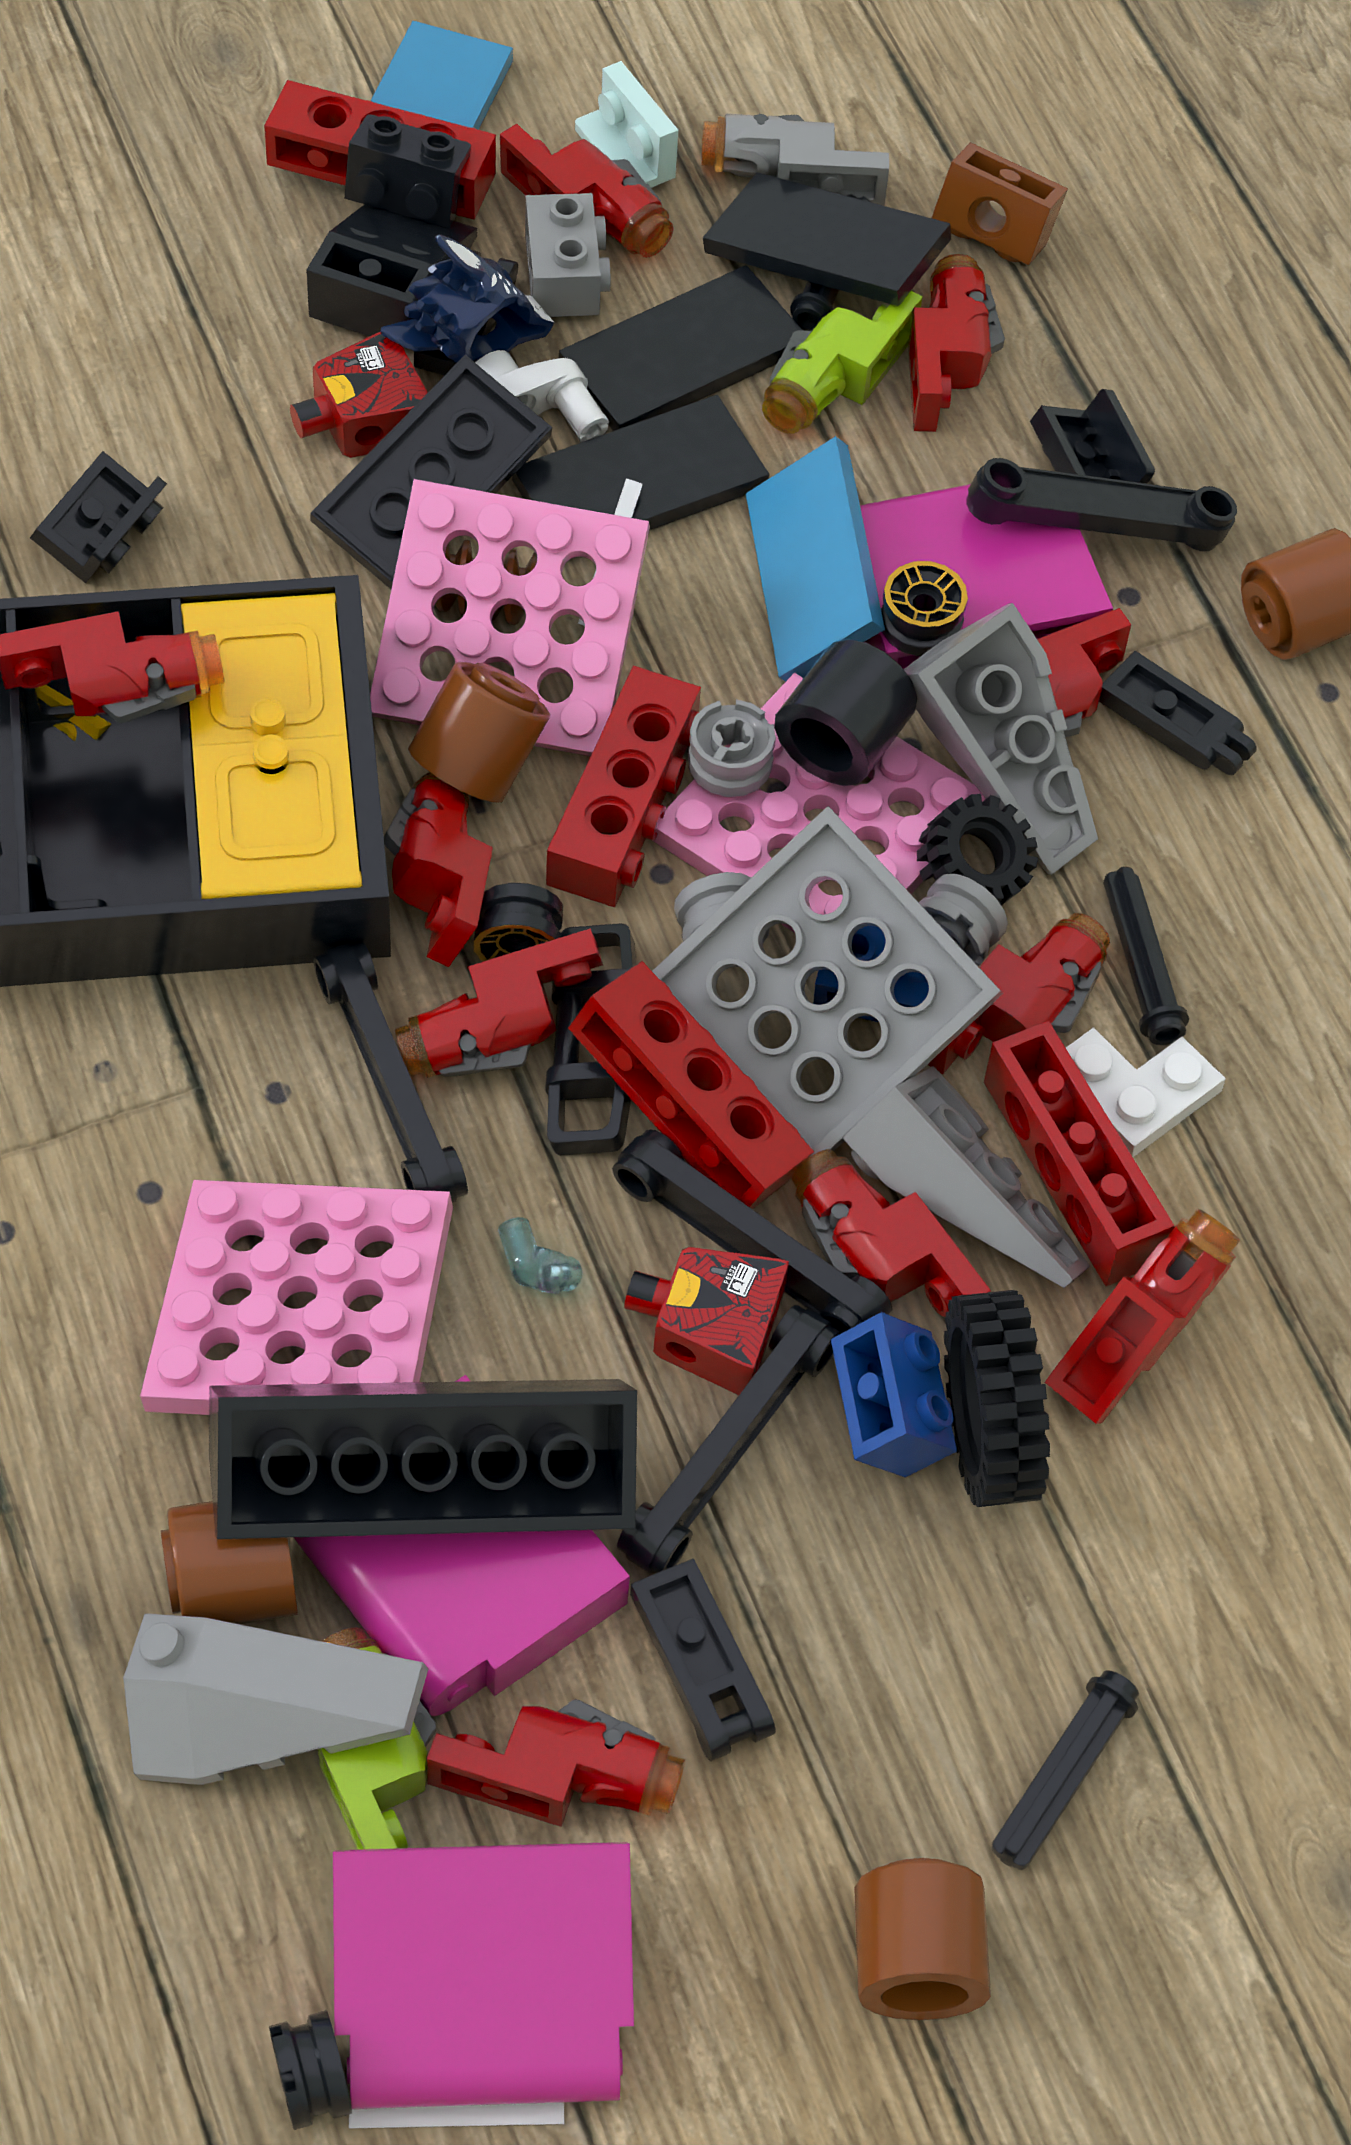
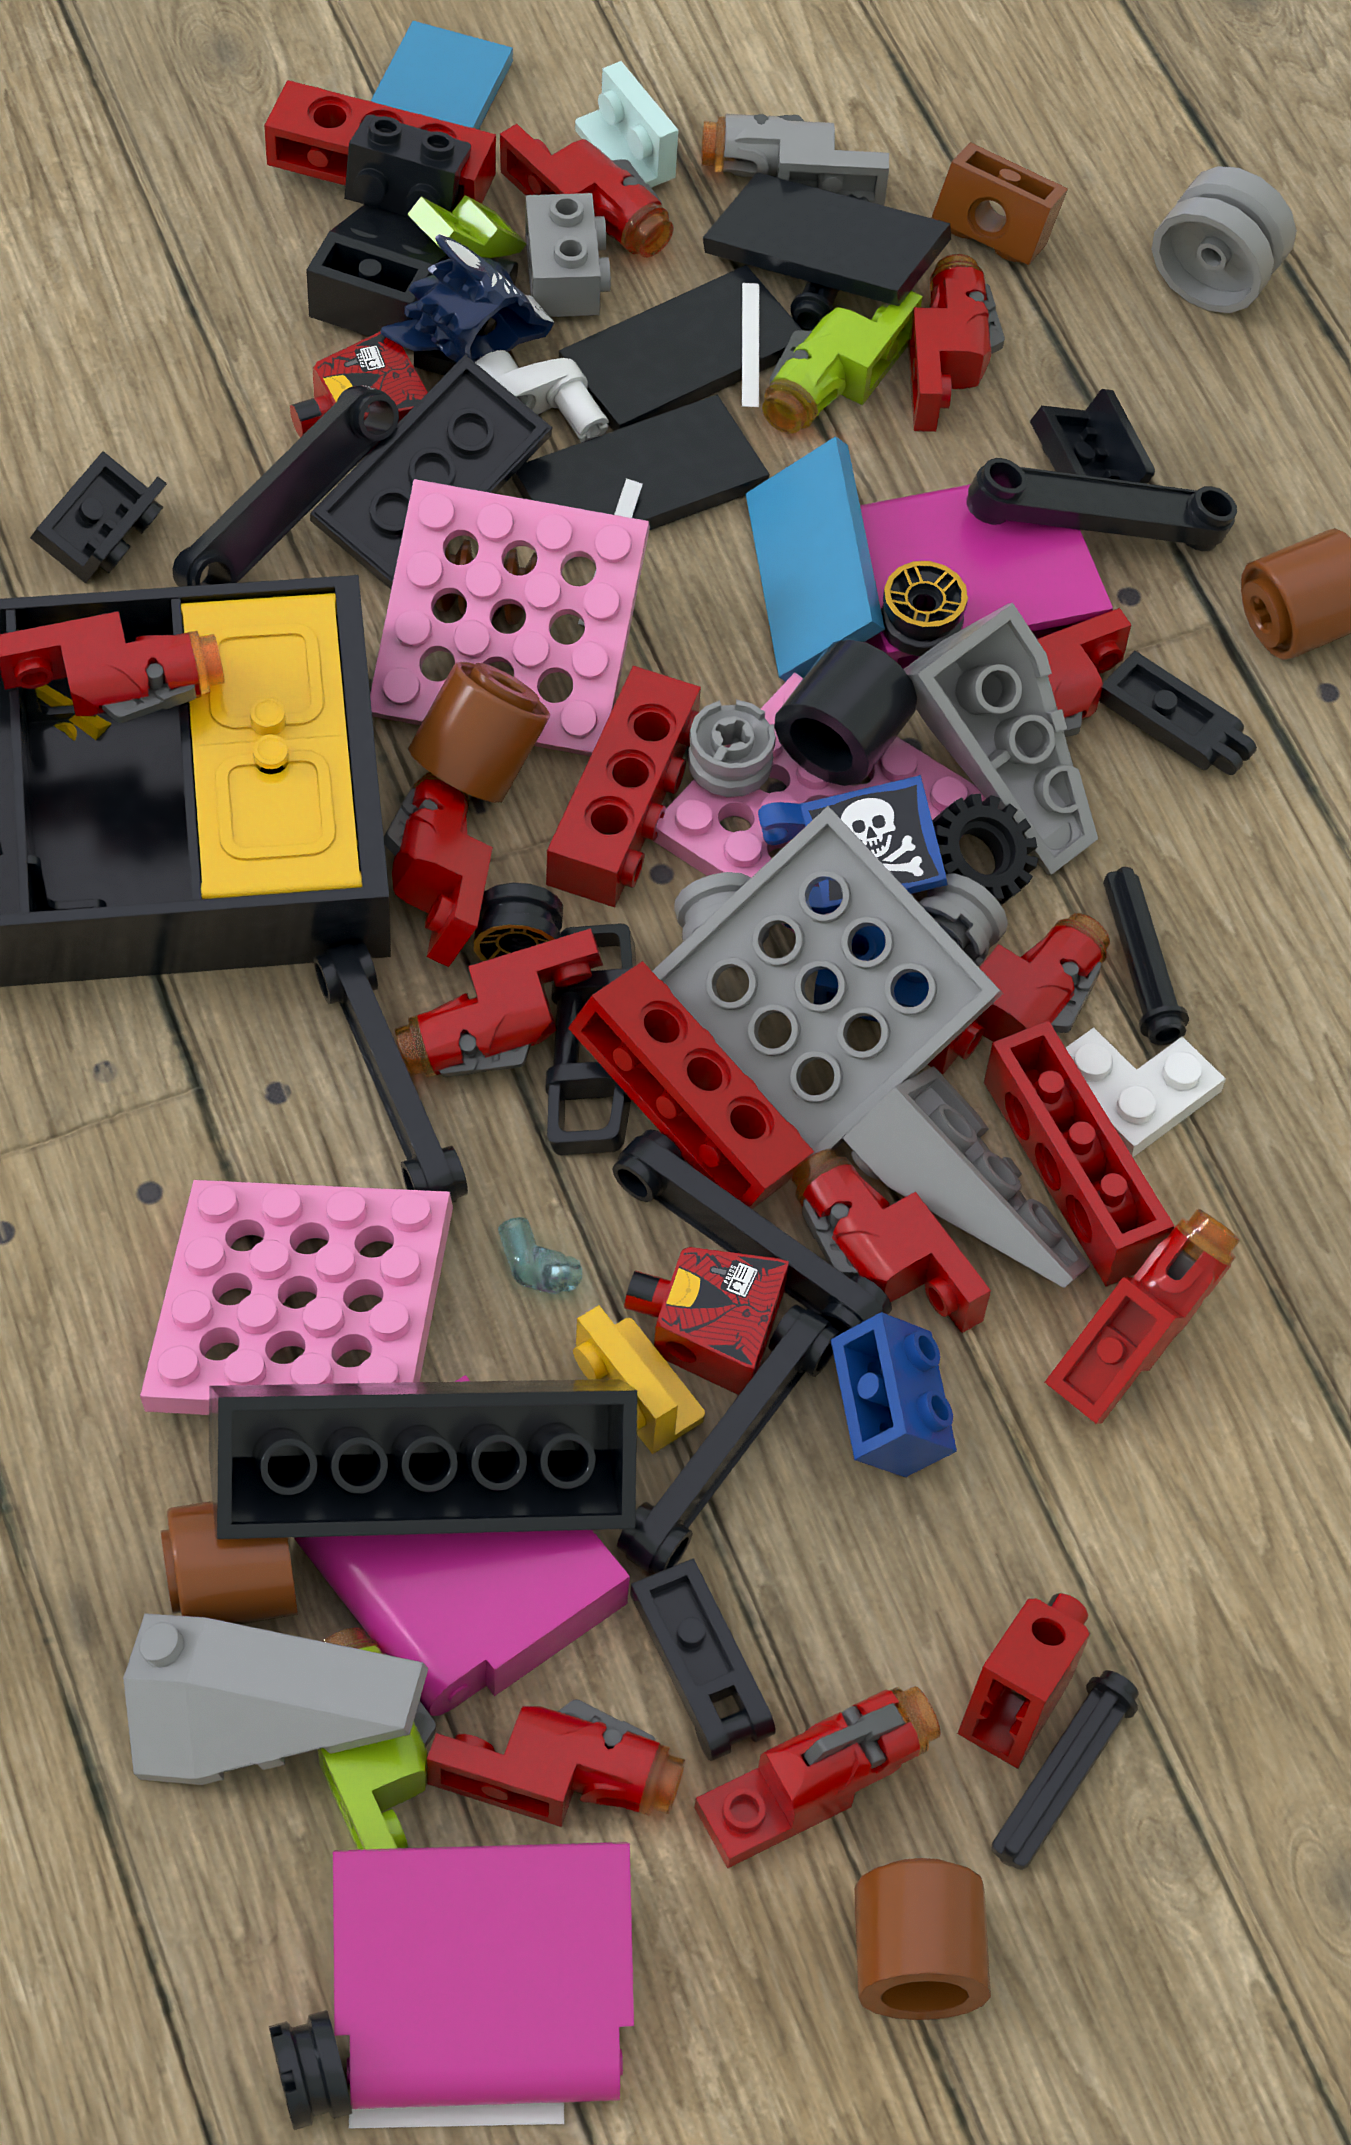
black tyre [944,1290,1050,1507] -> none
none -> black piece [172,385,399,587]
none -> lime slope [408,195,527,258]
none -> yellow bracket [573,1305,705,1454]
none -> red plate [694,1686,941,1869]
none -> white sticker [742,283,759,407]
none -> flag [758,775,948,929]
none -> red torso [957,1593,1091,1769]
none -> light grey wheel [1151,166,1297,313]

